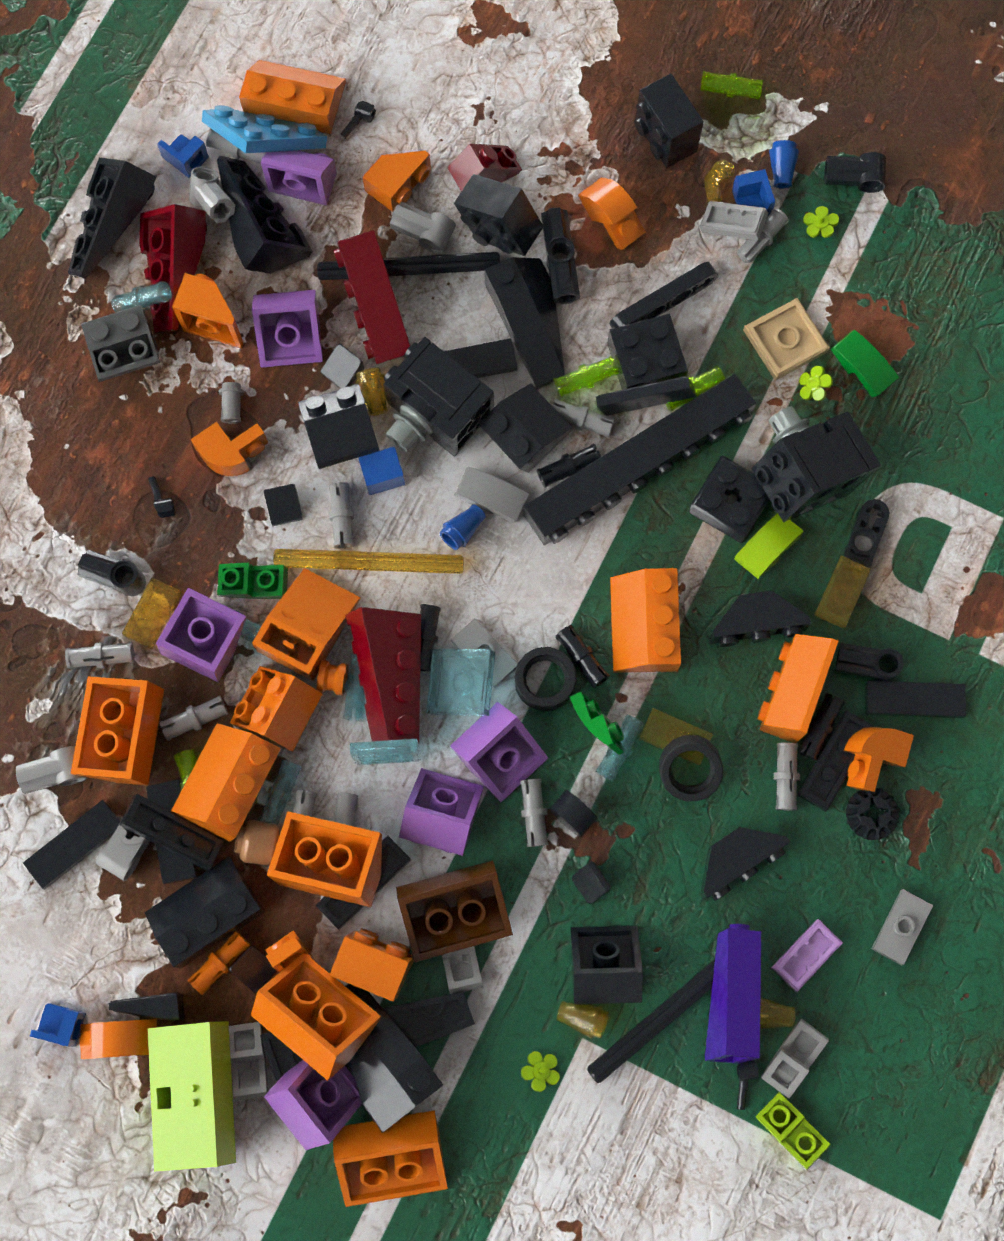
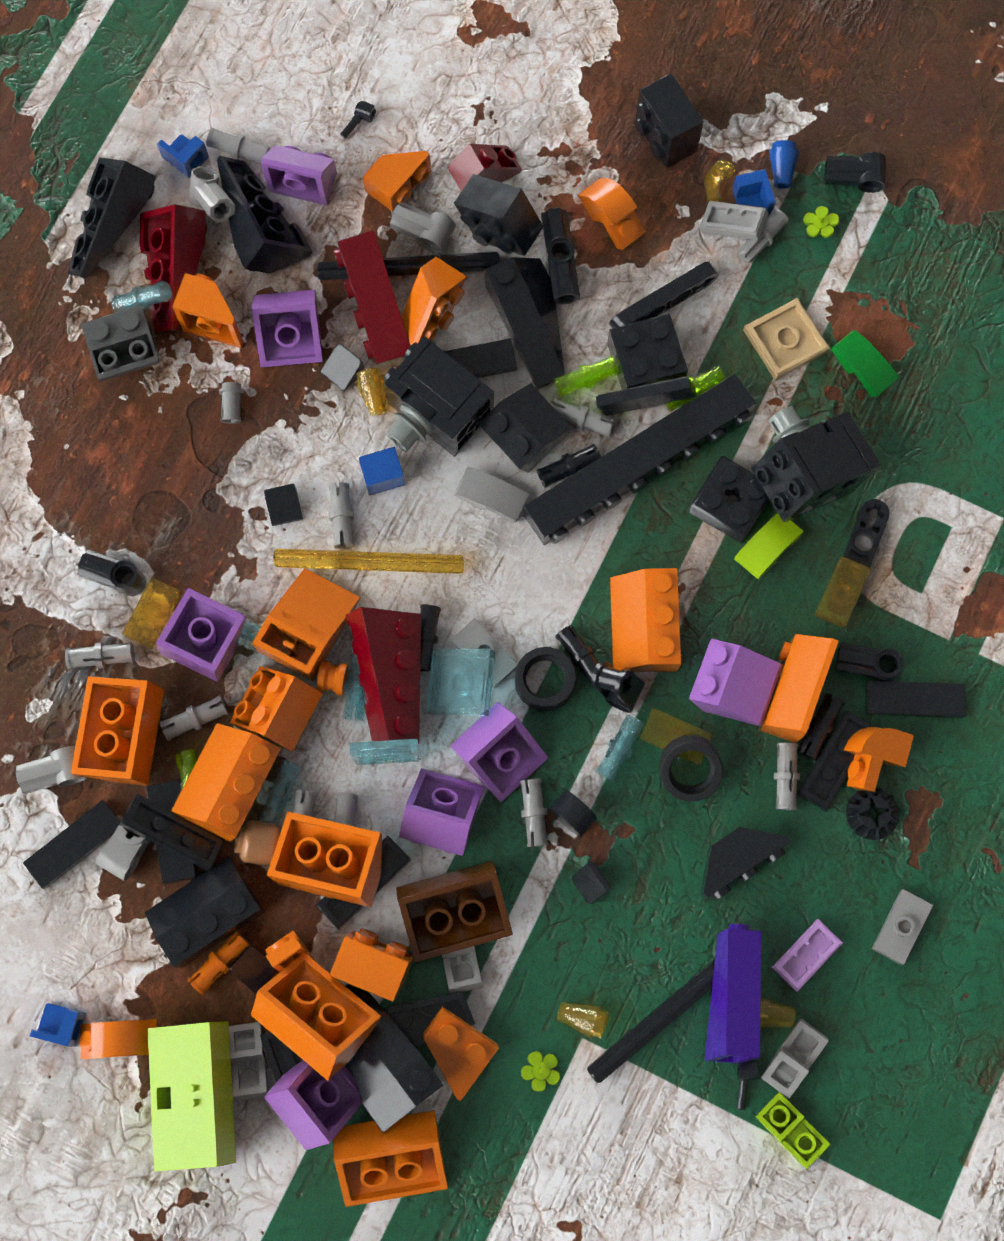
black slope [108,992,185,1021] -> none
black hand [148,476,175,518] -> none
orange brick [190,422,268,476] -> none
dark azure plate [202,105,327,153] -> none
green slope [217,563,288,599] -> none
orange slope [239,60,346,134] -> none
black slope [298,384,380,469] -> none
blue cone [440,504,486,550] -> none
green slope [570,692,625,755] -> none
black slope [571,926,643,1004] -> none
clear neon green pin [700,71,763,100] -> none
black slope [710,590,811,647] -> none
lime plant [799,366,833,401] -> none
none -> orange slope [401,257,467,345]
none -> orange wing [423,1006,499,1101]
none -> black piece [591,661,645,713]
none -> medium lavender slope [689,639,783,726]

